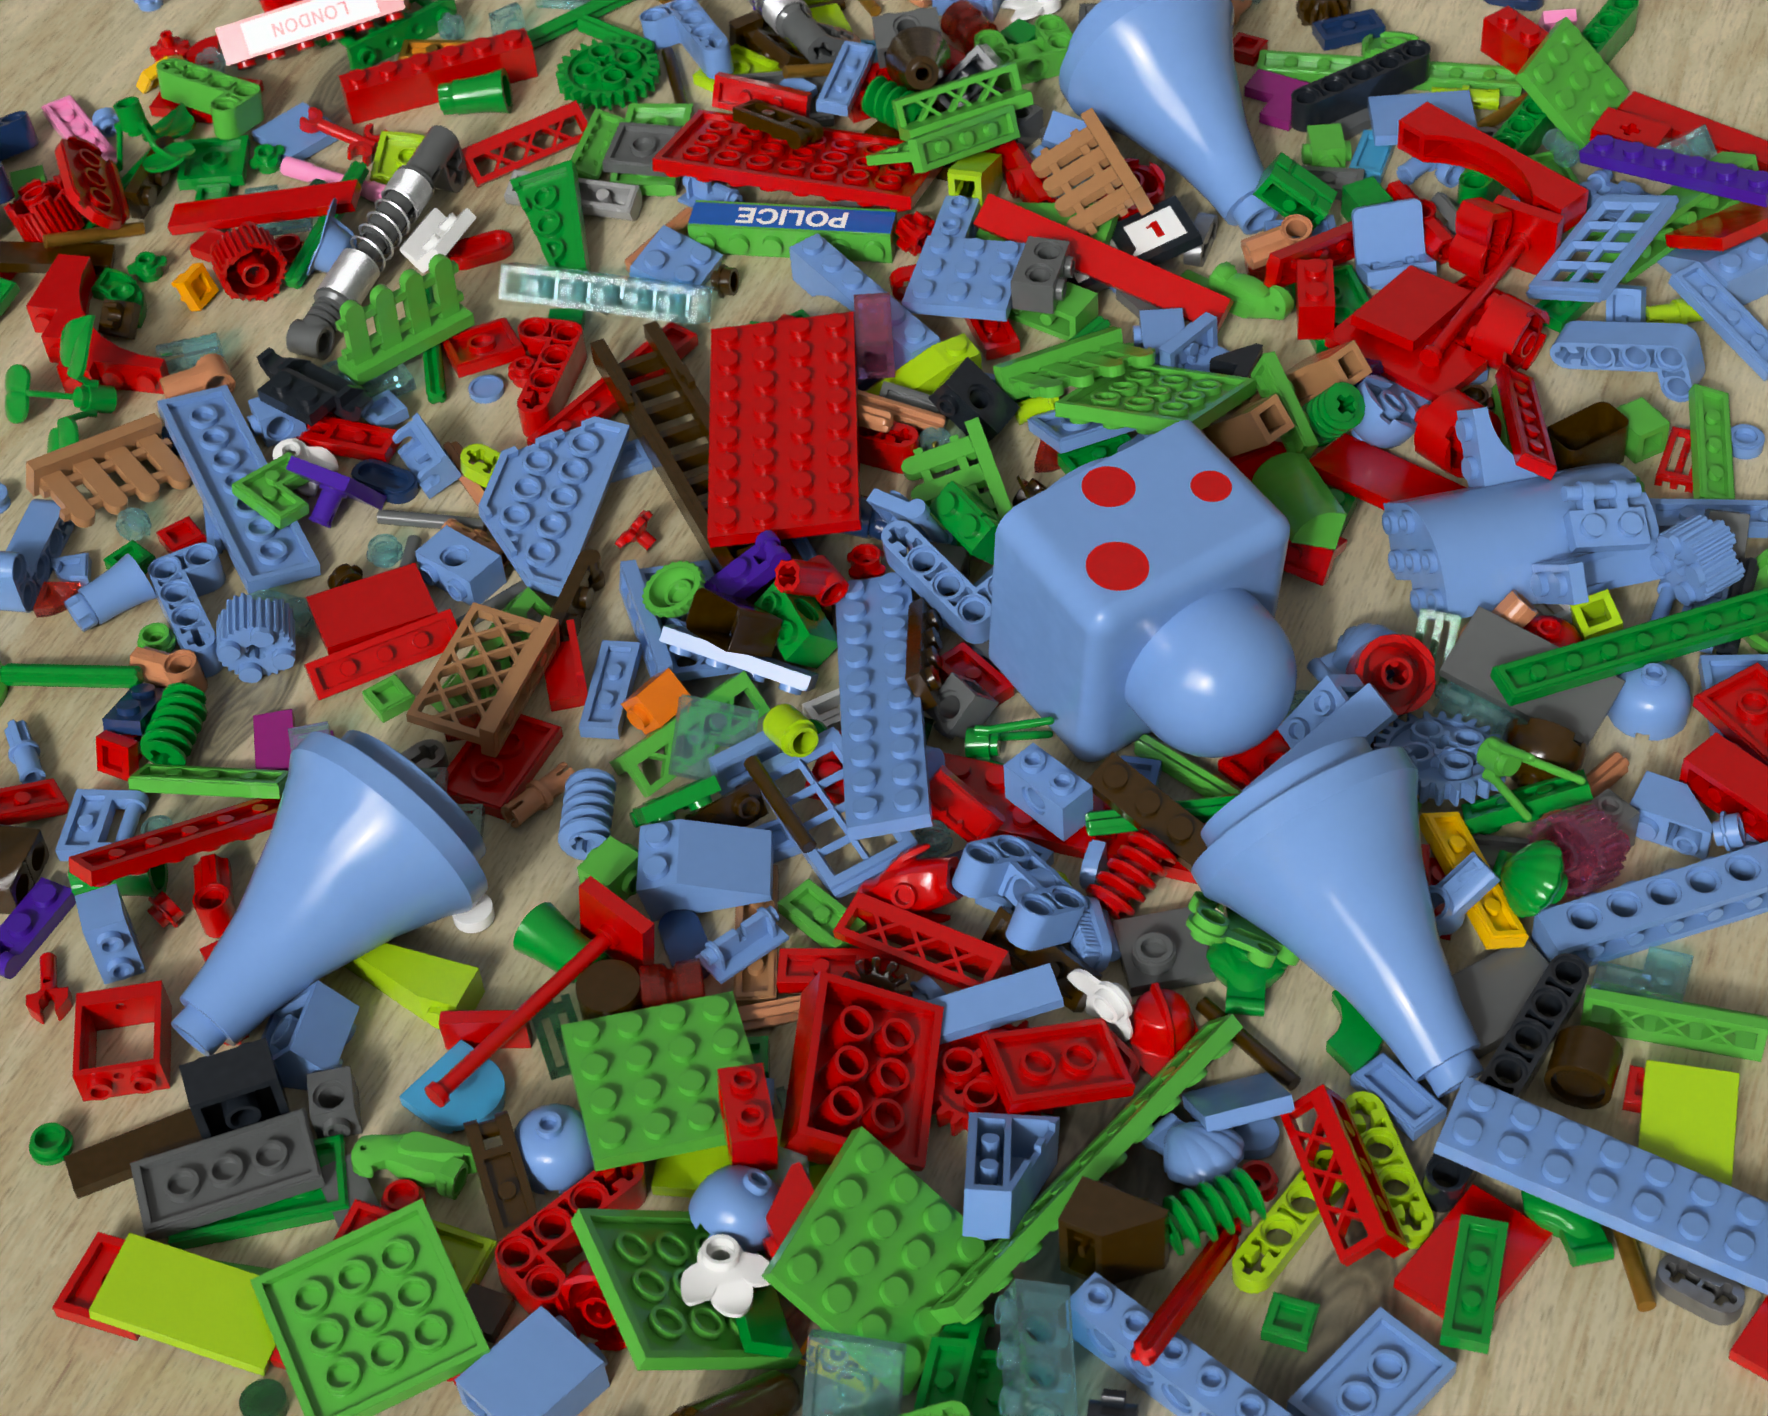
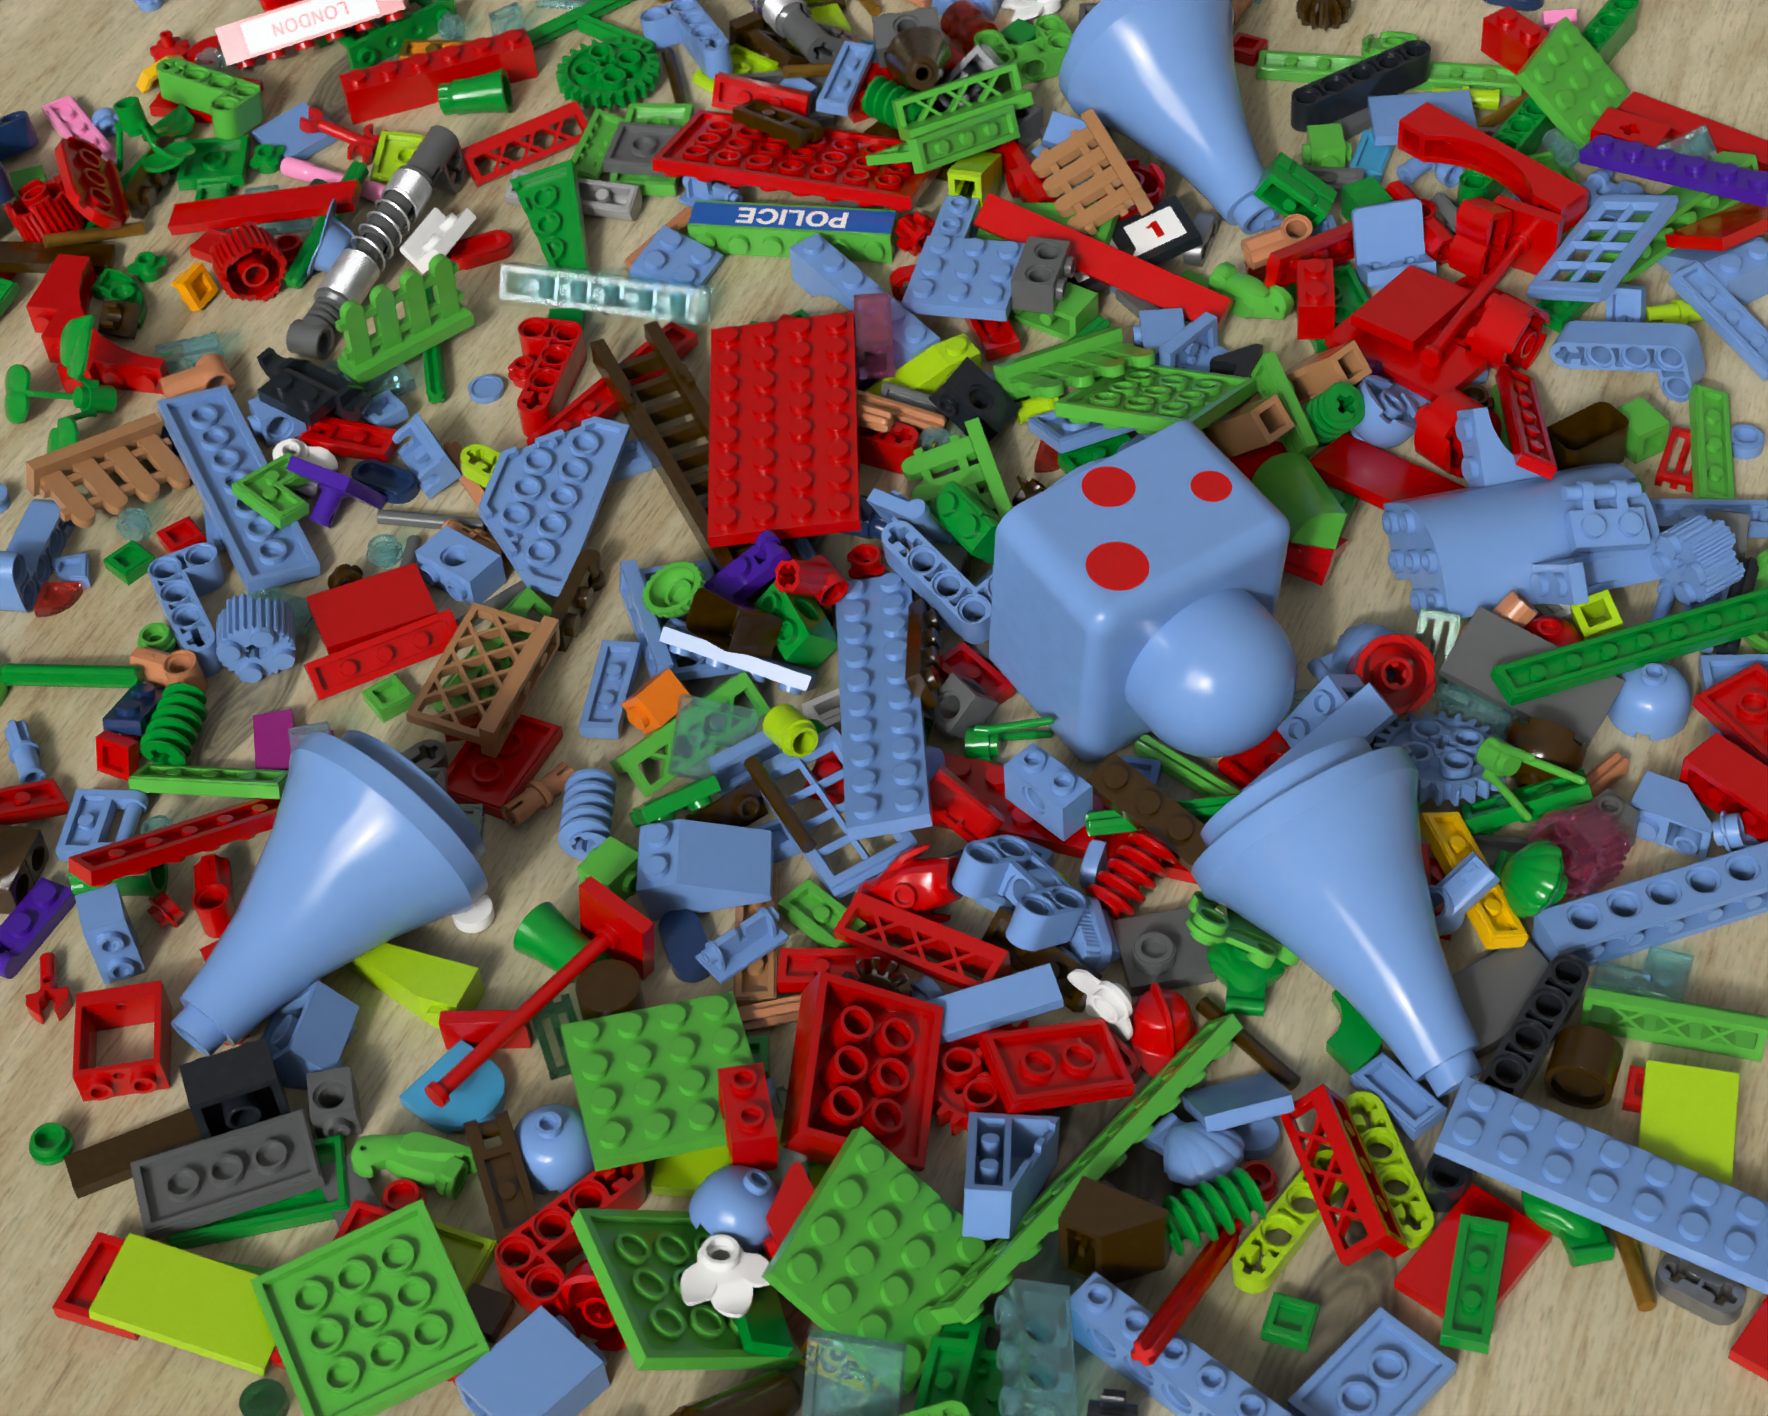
medium blue plant [64,553,157,632] -> none
red tile [441,317,526,378] -> none
red panel [544,619,588,712] -> none
red plant [615,510,657,551] -> none
clear red wheel [639,958,706,1008] -> none
dark brown plate [711,264,739,299] -> none
clear light blue plate [915,819,953,858] -> none
magenta tile [1244,69,1309,131] -> none
dark blue plate [1312,8,1385,51] -> none

